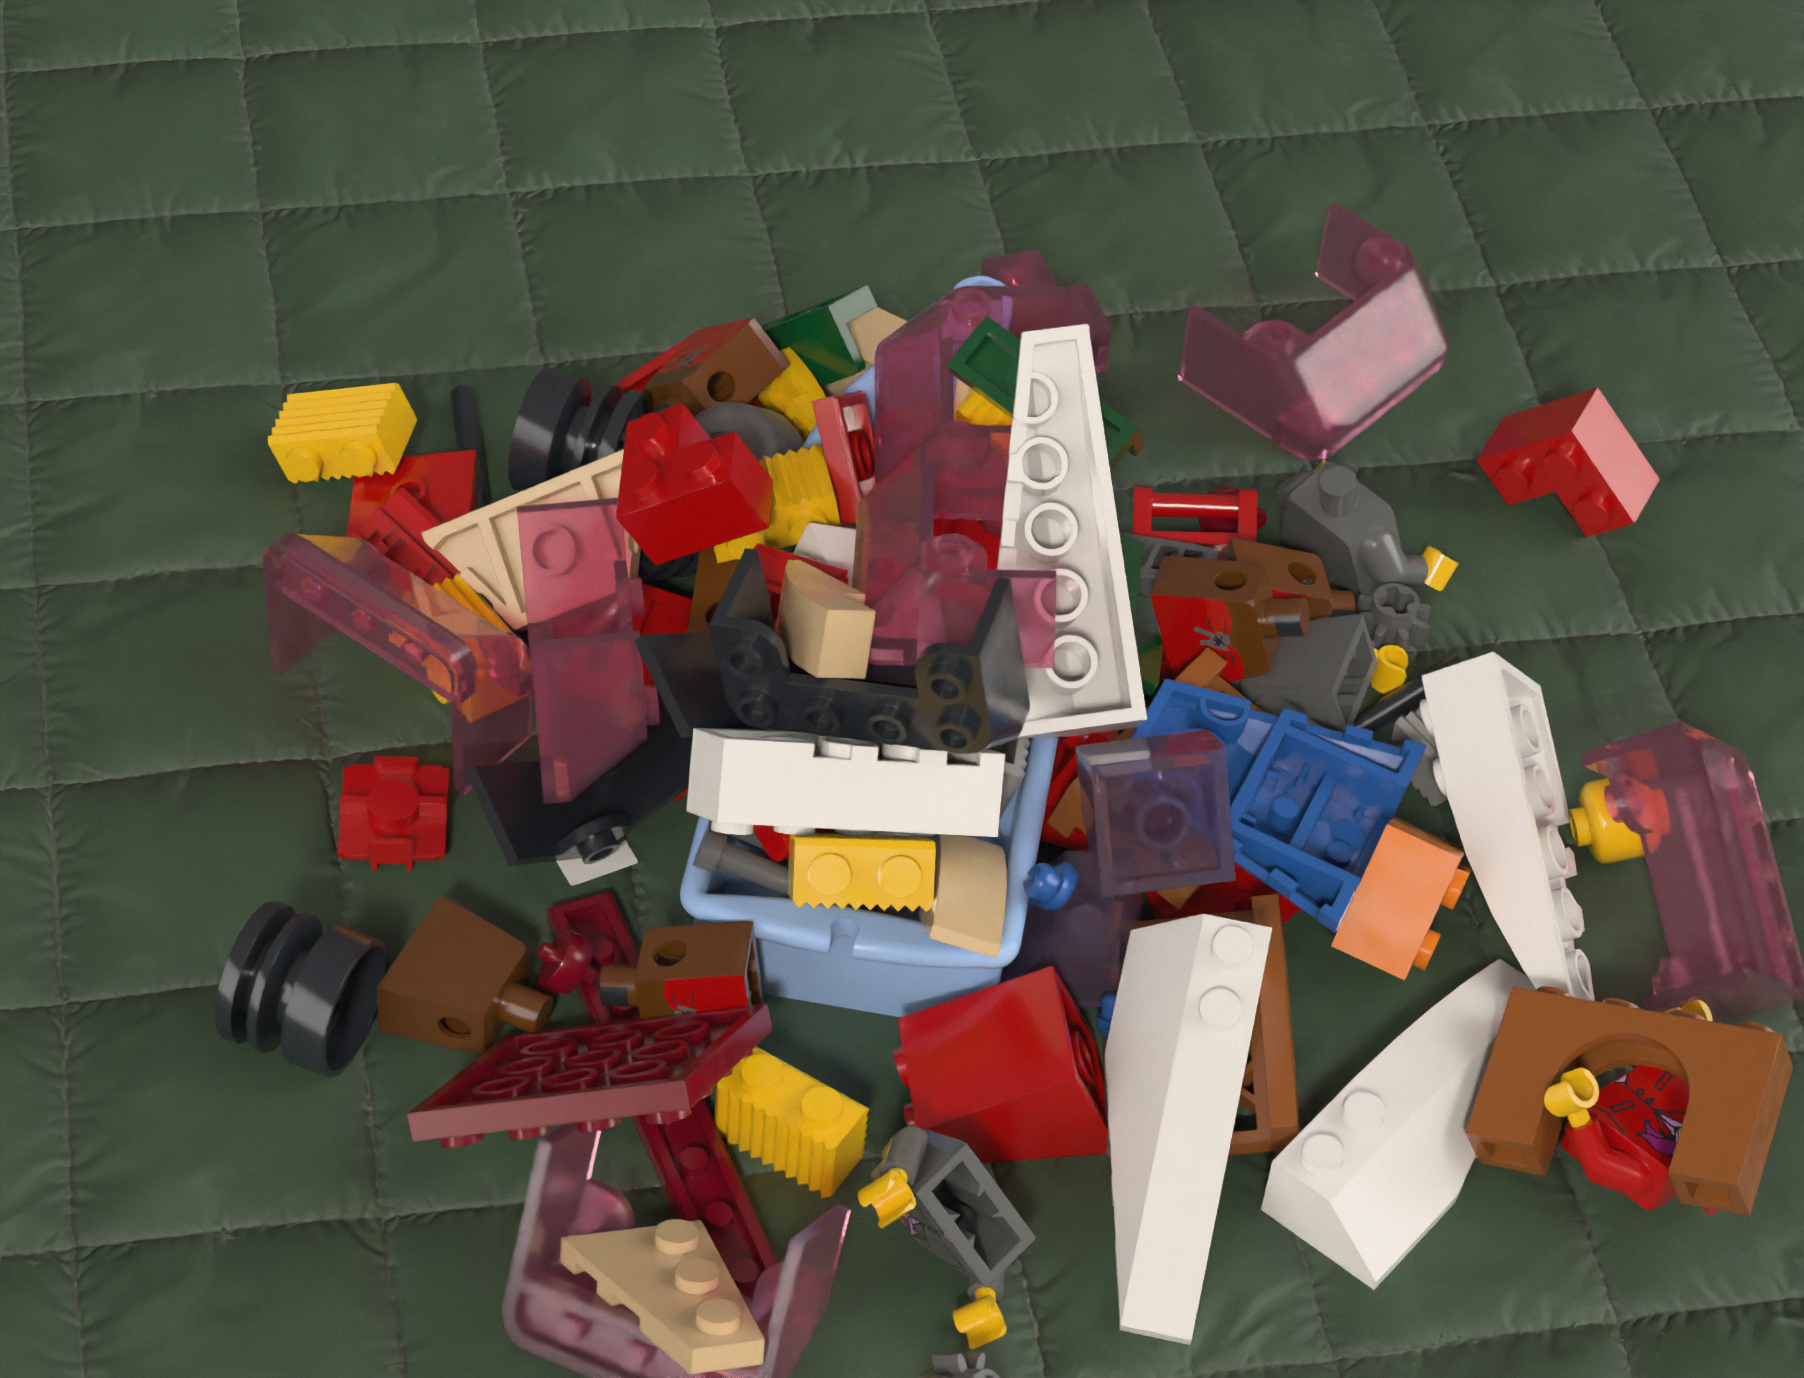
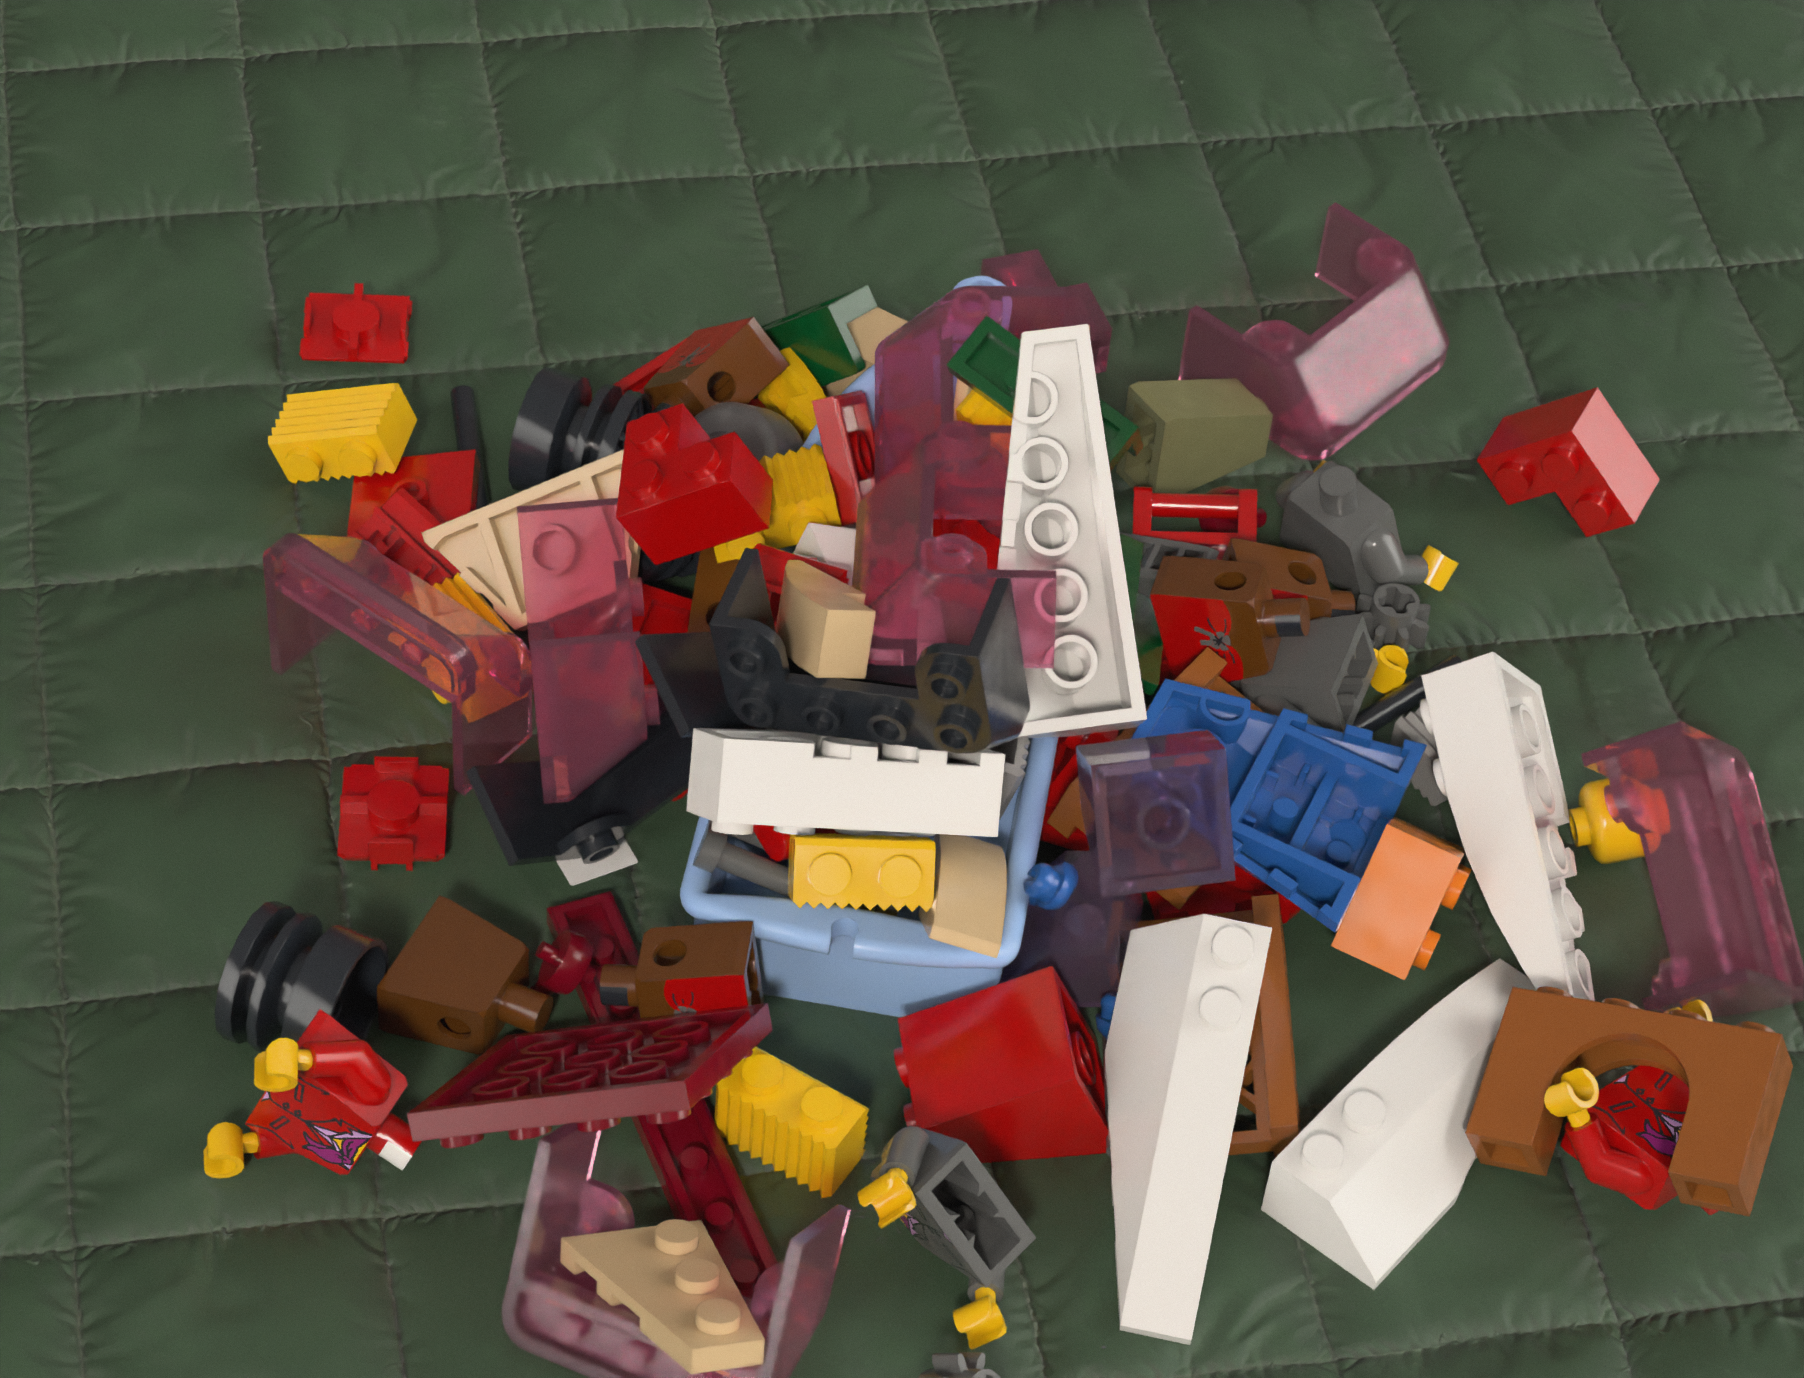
none -> red torso [203,1009,422,1179]
none -> red piece [299,283,412,364]
none -> olive slope [1116,378,1273,494]

